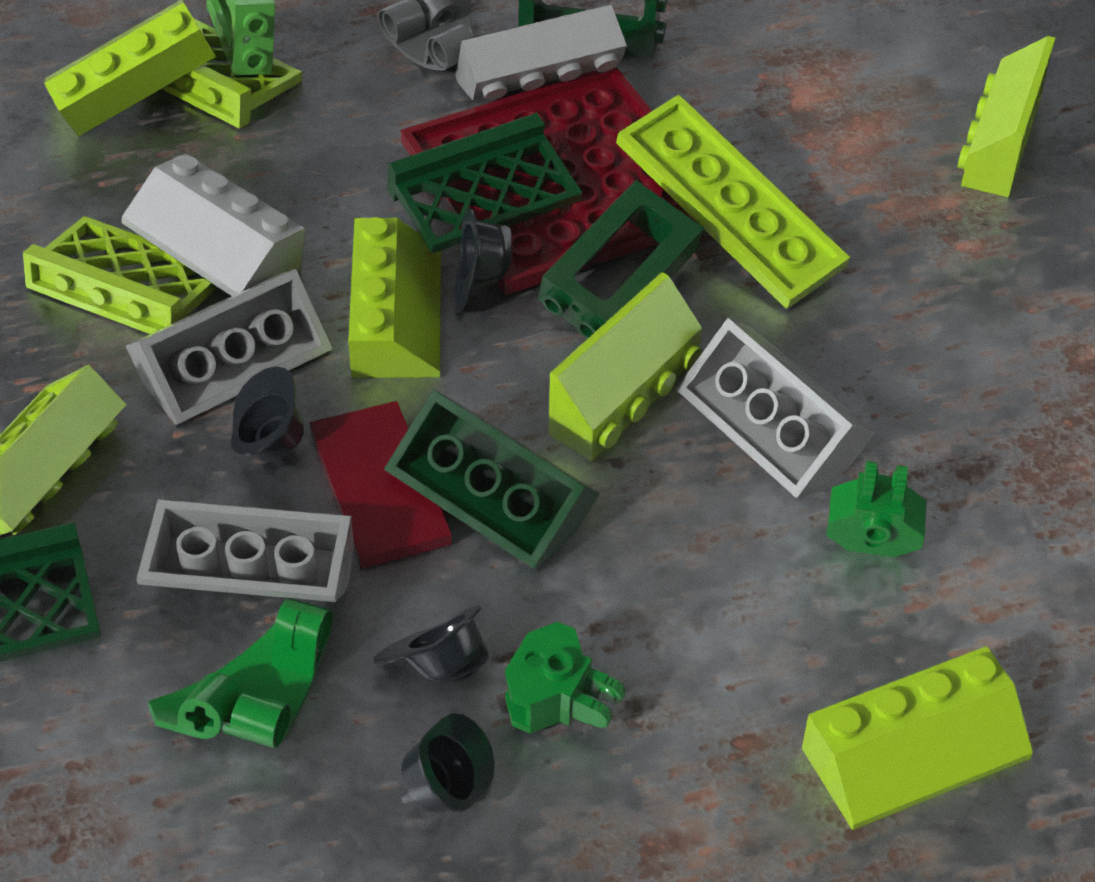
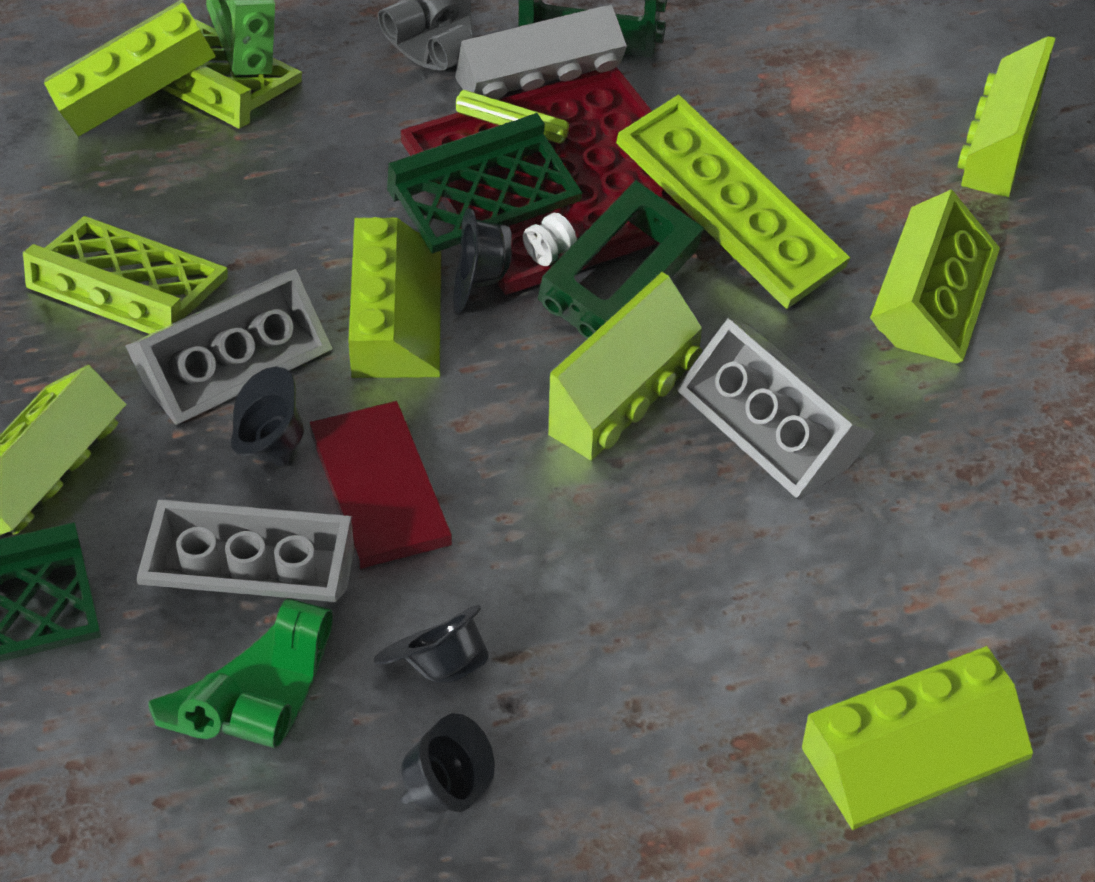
slope [122,153,305,296] -> none
dark green slope [384,389,600,570] -> none
green hinge [505,622,627,734] -> none
green hinge [826,461,927,557] -> none
none -> lime axle [456,90,569,144]
none -> white wheel [523,212,577,266]
none -> lime slope [870,189,1000,364]

